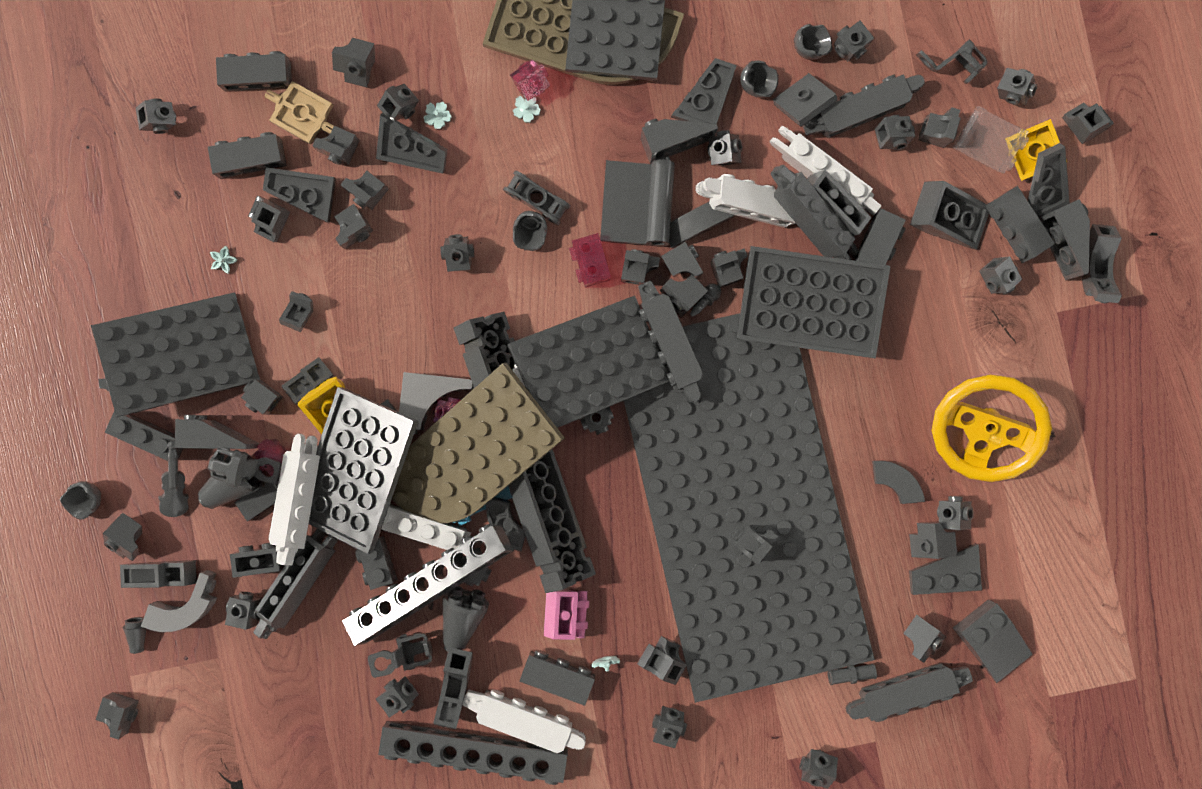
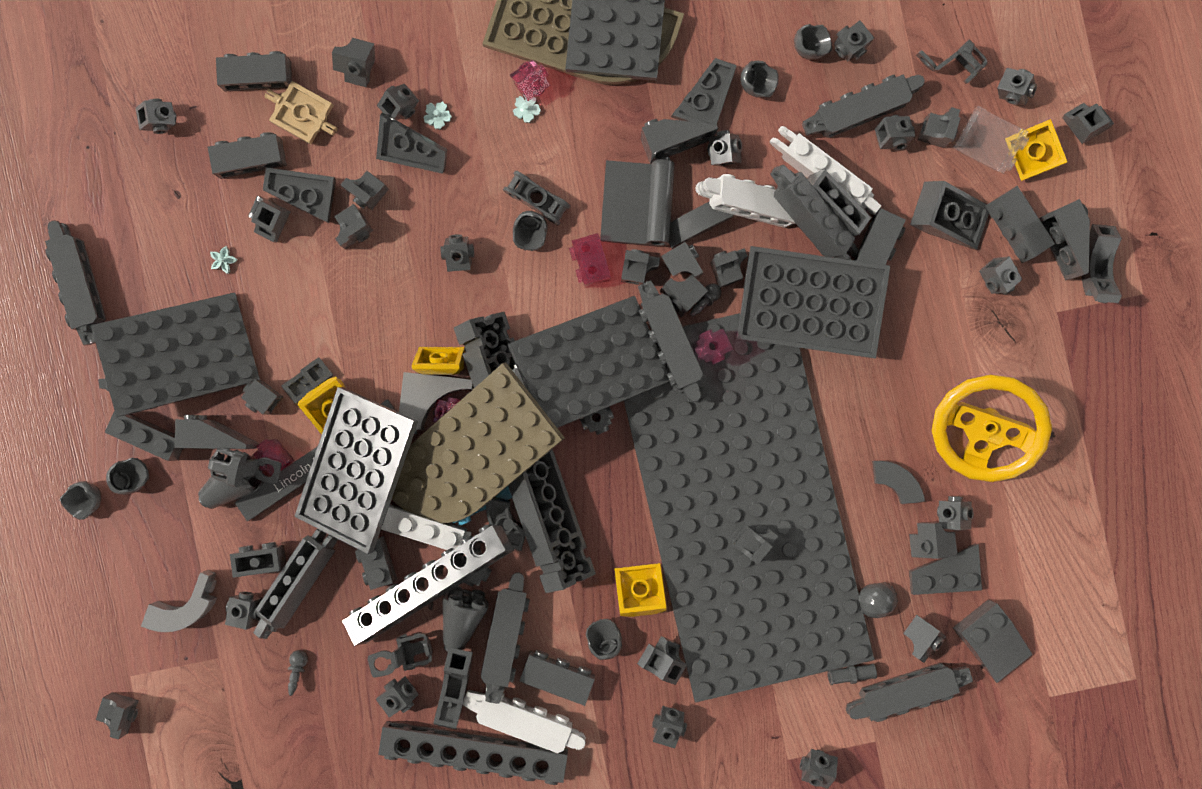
dark grey brick [103,513,142,561] -> none
dark grey slope [120,560,197,588] -> none
dark grey cone [123,617,147,654] -> none
dark grey piece [158,440,189,517] -> none
white hinge [269,433,320,565] -> none
dark grey bracket [279,291,313,332] -> none
dark grey brick [313,126,360,165] -> none
bright pink brick [544,590,589,640] -> none
light aqua plant [592,656,620,671] -> none
dark grey plate [773,73,838,127] -> none
dark grey wing [1028,143,1070,218] -> none
none -> dark grey hinge [45,220,106,346]
none -> dark grey hair [106,457,149,495]
none -> dark grey bar [288,650,308,696]
none -> yellow slope [412,347,465,375]
none -> dark grey hinge [481,572,530,704]
none -> dark grey hair [586,619,622,660]
none -> yellow slope [615,563,666,617]
none -> clear pink brick [694,328,733,364]
none -> dark grey hair [859,582,898,618]

